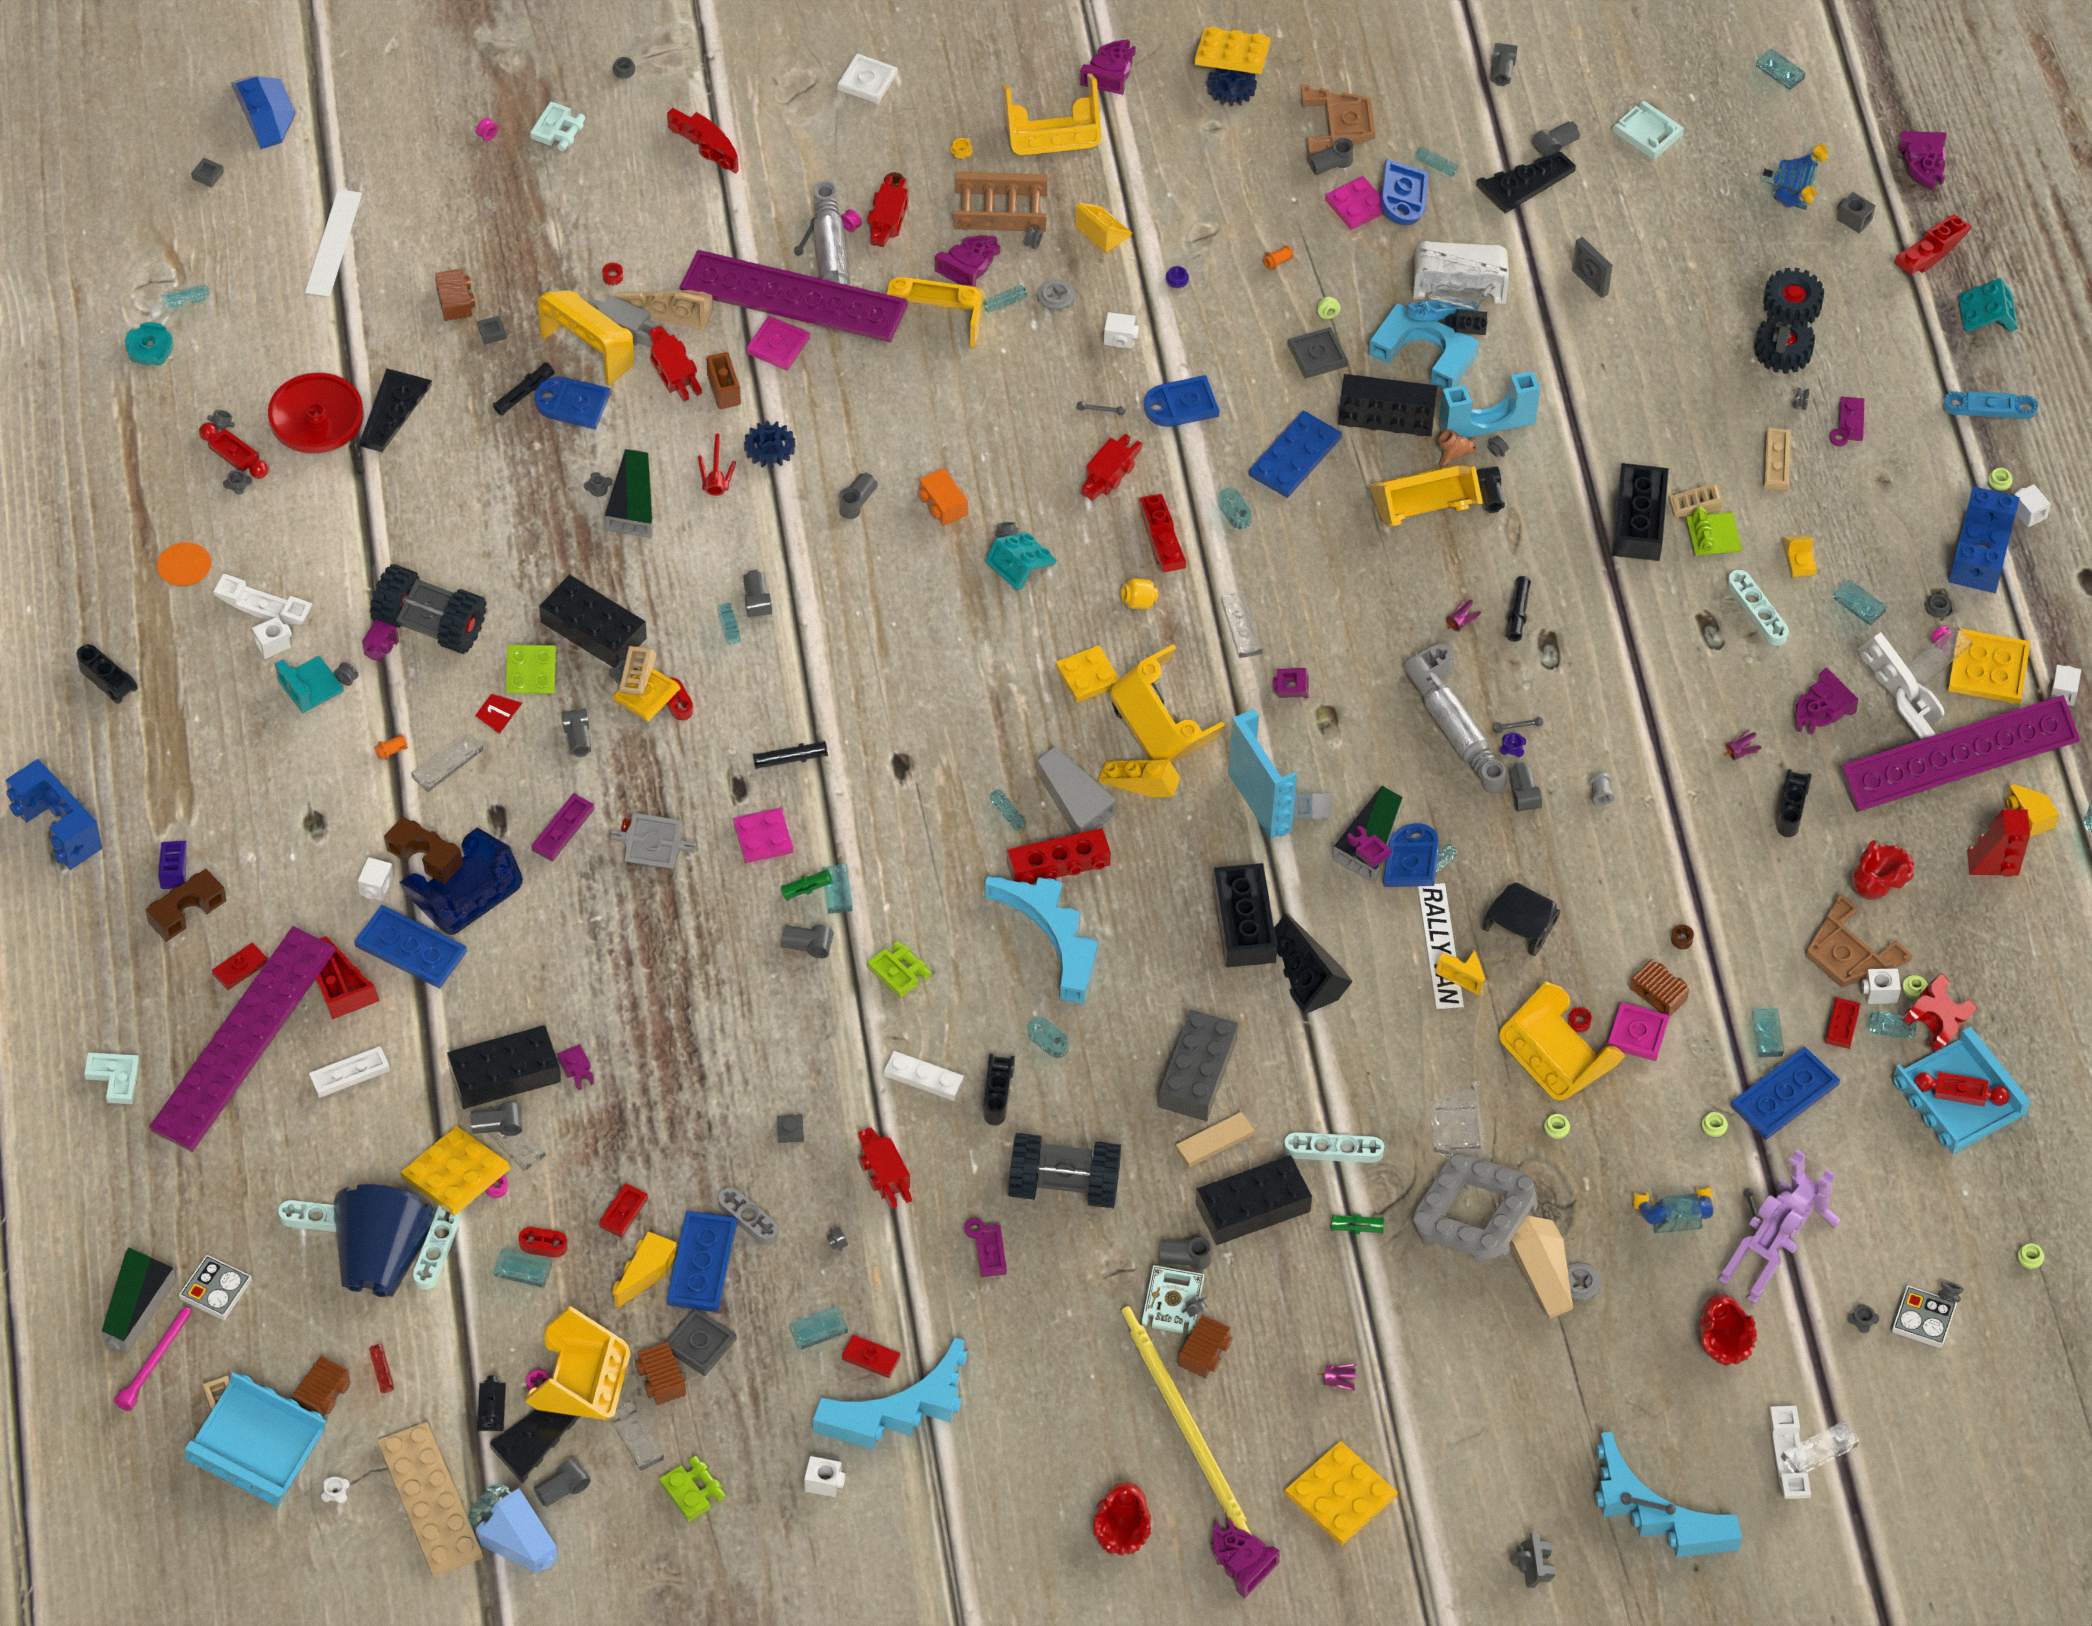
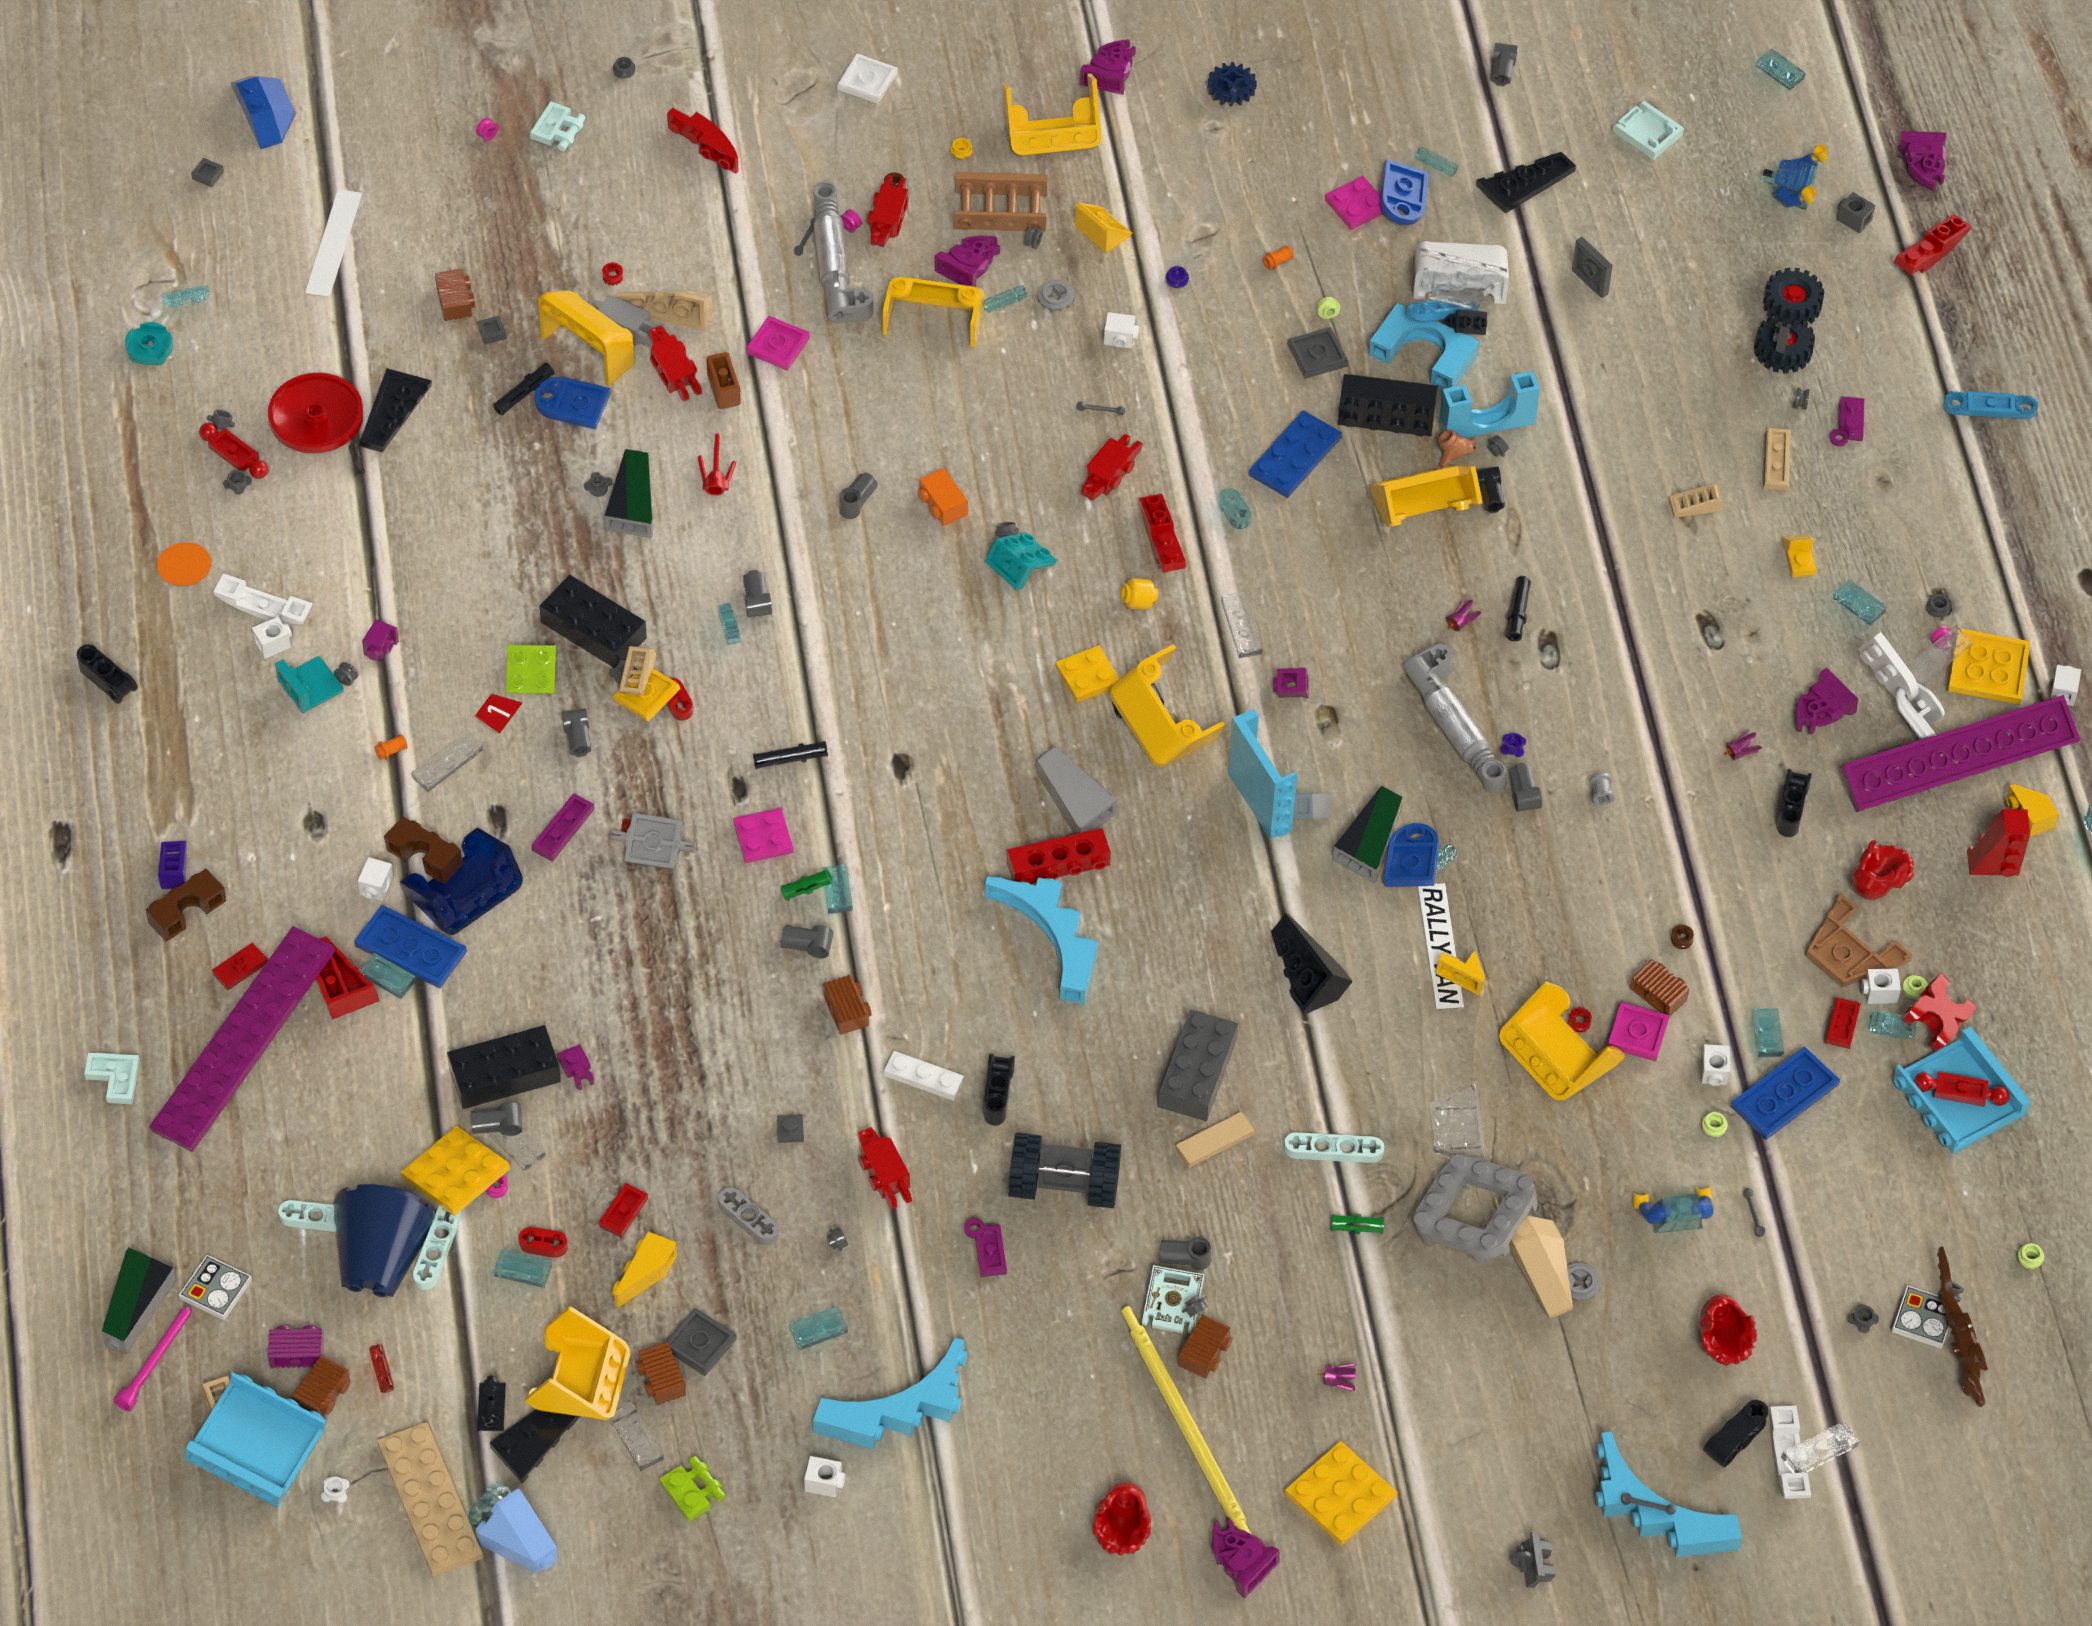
blue plate [5,759,102,870] -> none
white plate [309,1046,390,1098] -> none
black plate [370,564,487,654] -> none
dark pink bush [526,1370,549,1392] -> none
dark grey piece [534,1458,591,1508] -> none
blue plate [667,1211,737,1313] -> none
magenta plate [680,250,908,343] -> none
dark blue gear [744,421,796,468] -> none
red plate [842,1335,901,1379] -> none
lime plate [867,941,932,999] -> none
clear light blue axle [990,789,1026,831] -> none
clear light blue beam [1027,1017,1069,1058] -> none
yellow slope [1098,759,1181,798] -> none
blue tile [1144,375,1220,427] -> none
yellow plate [1195,27,1271,74] -> none
black brick [1196,1155,1312,1245] -> none
black brick [1213,863,1277,967] -> none
medium nougat wing [1301,85,1375,156] -> none
dark grey piece [1308,138,1353,175] -> none
magenta plate [1347,826,1391,869] -> none
black piece [1482,882,1561,956] -> none
dark grey hinge [1493,717,1544,733] -> none
dark grey piece [1532,121,1580,157] -> none
yellowish green plate [1544,1114,1570,1139] -> none
black brick [1612,463,1669,561] -> none
lime hinge [1686,507,1742,556] -> none
lavender piece [1719,1149,1841,1304] -> none
light aqua beam [1728,570,1789,646] -> none
blue plate [1949,486,2020,594] -> none
teal bracket [1959,278,2018,332] -> none
yellowish green plate [1988,468,2012,491] -> none
white brick [2014,484,2051,527] -> none
none -> magenta brick [268,1325,324,1369]
none -> clear light blue plate [360,953,416,999]
none -> dark orange brick [823,975,872,1035]
none -> white brick [1701,1044,1730,1086]
none -> black piece [1703,1400,1769,1468]
none -> reddish brown animal [1937,1246,1988,1407]

